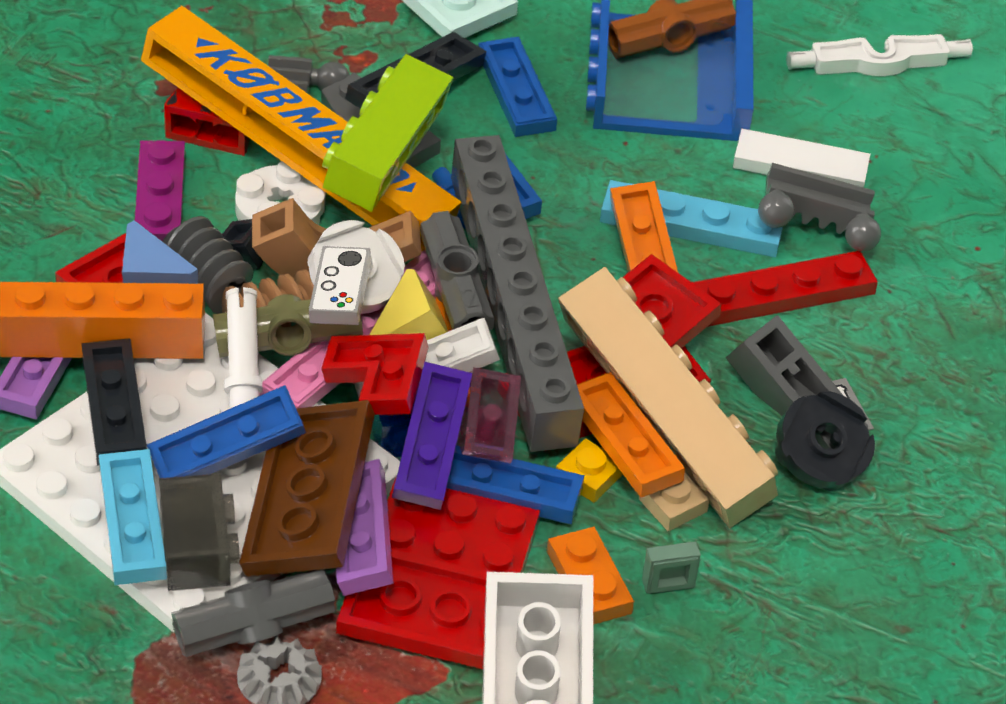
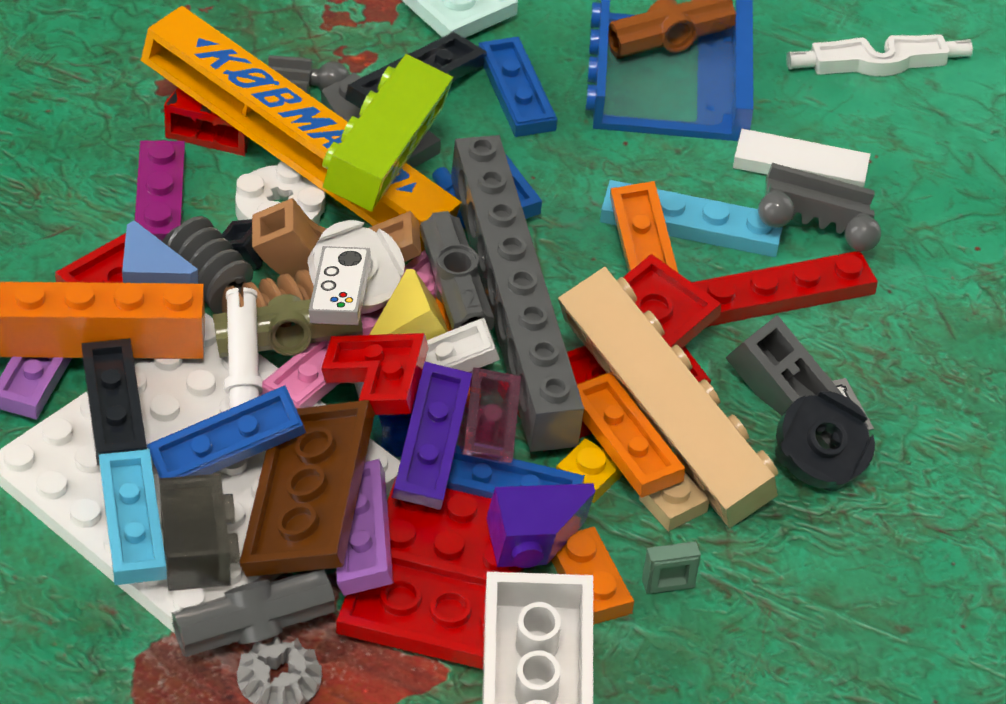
none -> dark purple slope [486,483,595,568]

